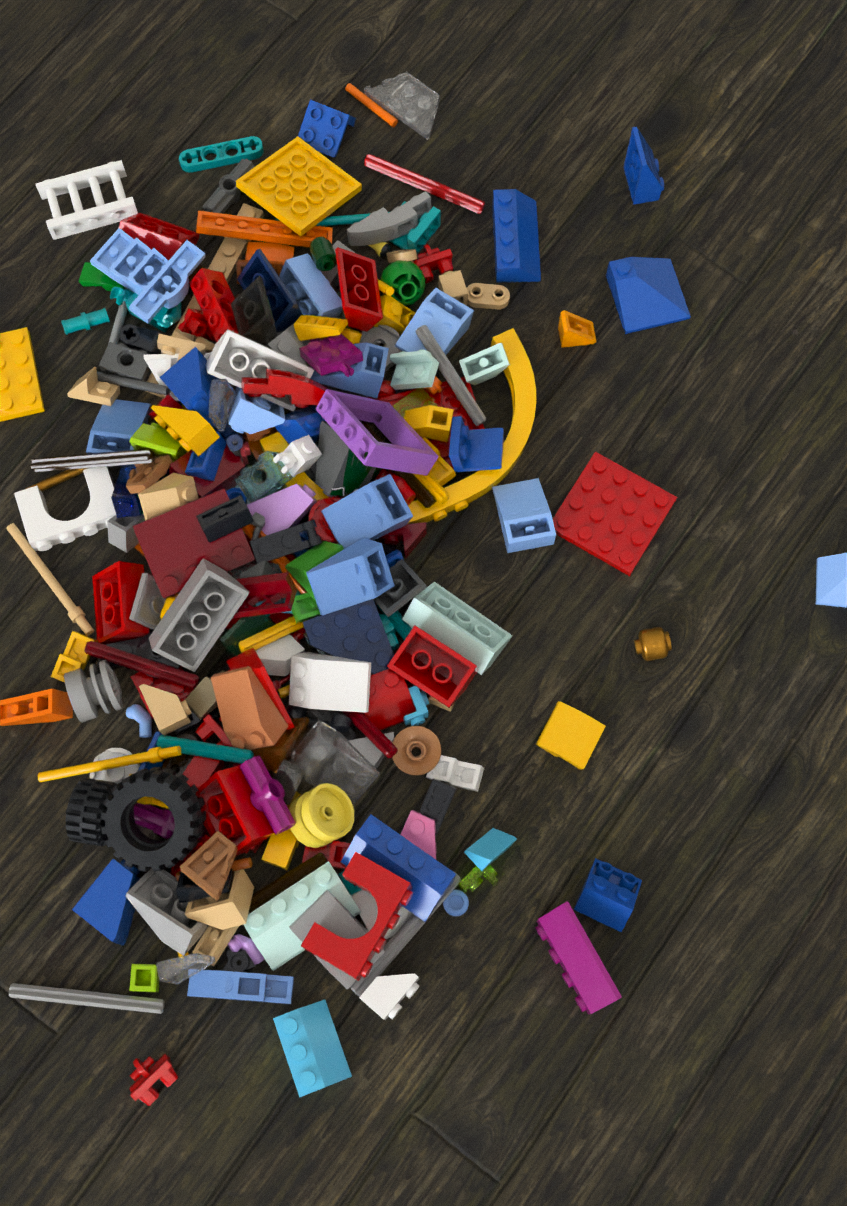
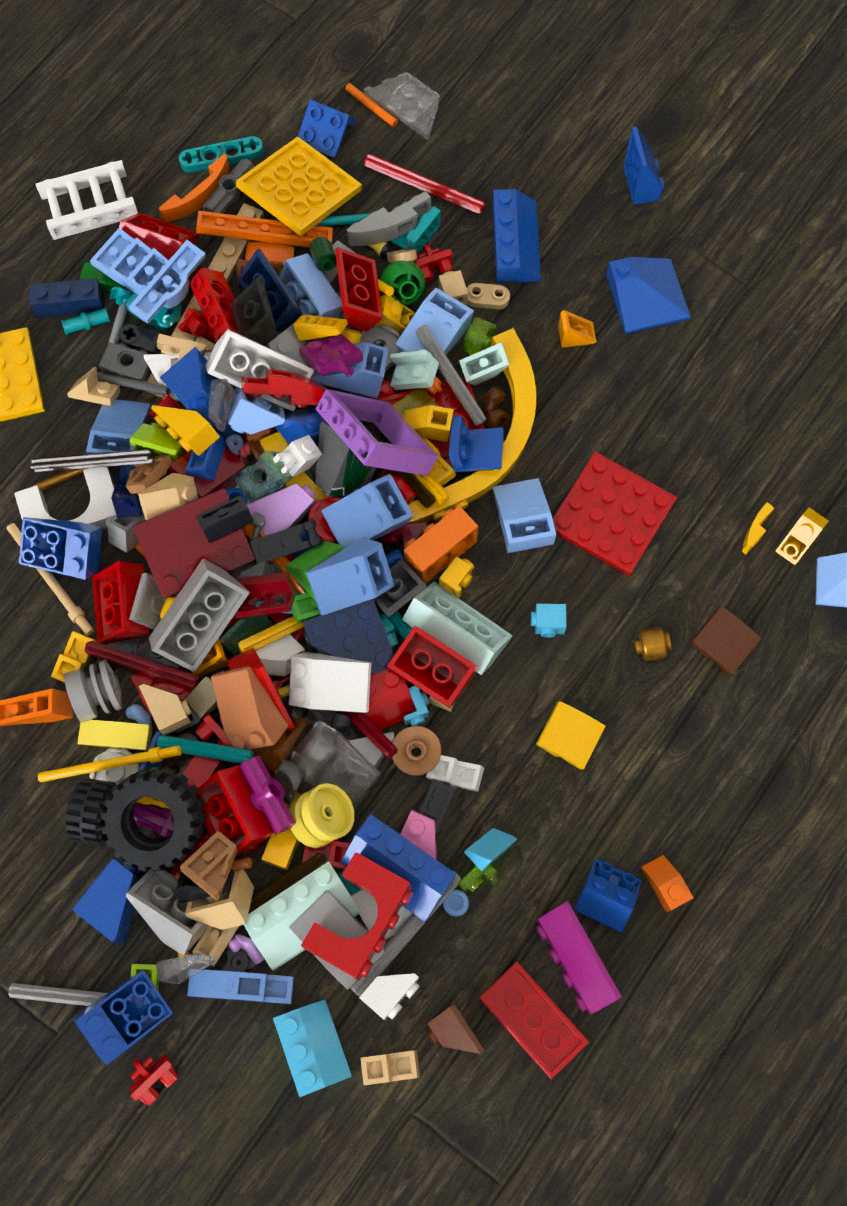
none -> blue slope [19,517,103,579]
none -> dark blue brick [29,278,104,318]
none -> blue slope [72,970,173,1065]
none -> light yellow slope [77,720,153,751]
none -> orange slope [159,154,230,222]
none -> light orange slope [192,638,228,677]
none -> tan slope [361,1050,420,1085]
none -> orange brick [404,506,478,584]
none -> reddish brown slope [426,1004,485,1054]
none -> yellow brick [439,556,474,598]
none -> clear neon green brick [464,317,496,355]
none -> red tile [479,962,589,1079]
none -> reddish brown arm [482,386,510,430]
none -> medium azure brick [531,604,566,637]
none -> orange slope [641,855,693,913]
none -> reddish brown slope [691,606,761,675]
none -> yellow slope [742,502,774,555]
none -> yellow slope [776,507,828,565]

